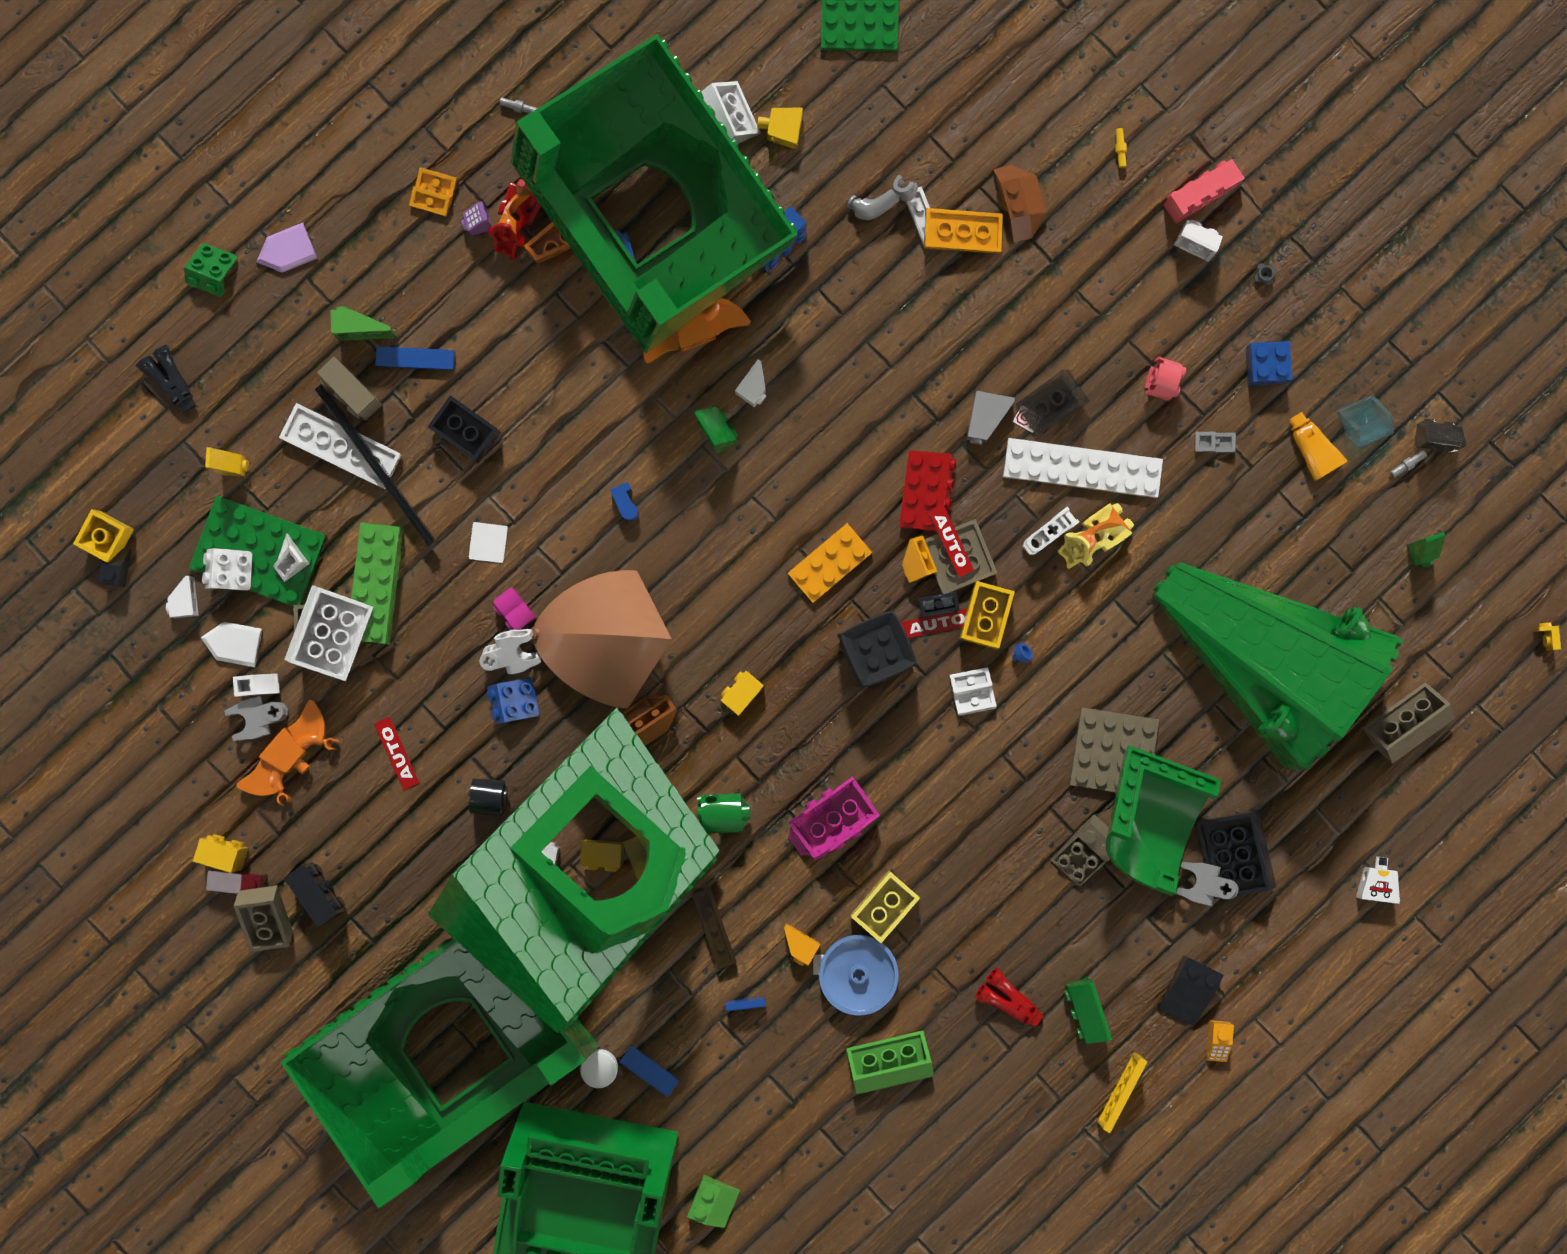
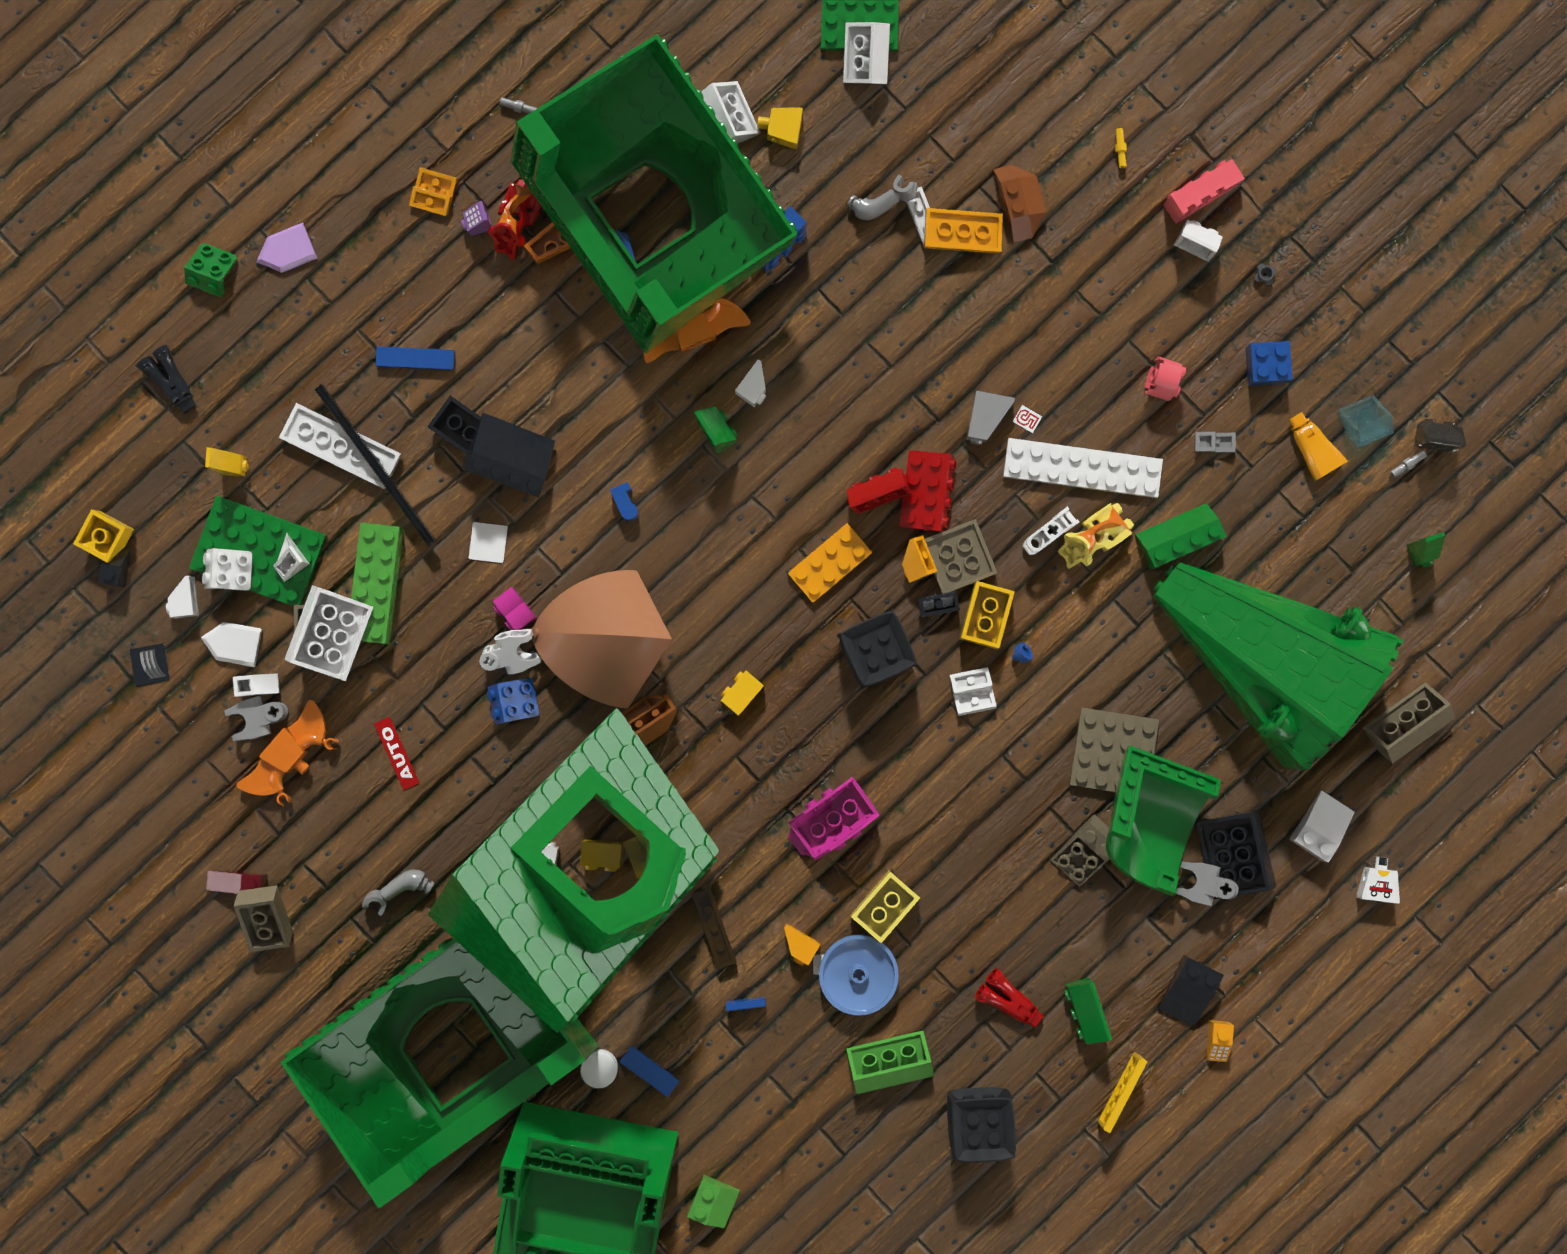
yellow brick [193,834,248,873] -> none
black brick [284,862,346,928] -> none
dark tan brick [317,357,383,420] -> none
bright green slope [331,306,398,341] -> none
black piece [469,778,508,816] -> none
green cylinder [697,793,750,834] -> none
red sticker [901,609,967,638] -> none
red sticker [928,504,974,577] -> none
clear smoke slope [1016,369,1090,436] -> none
yellow bracket [1533,623,1561,651] -> none
none -> black sticker [129,643,170,686]
none -> light grey piece [362,869,434,916]
none -> black slope [461,412,555,498]
none -> white slope [843,22,890,84]
none -> red slope [846,468,912,515]
none -> black piece [947,1087,1016,1162]
none -> green slope [1135,503,1227,570]
none -> white slope [1289,790,1355,863]

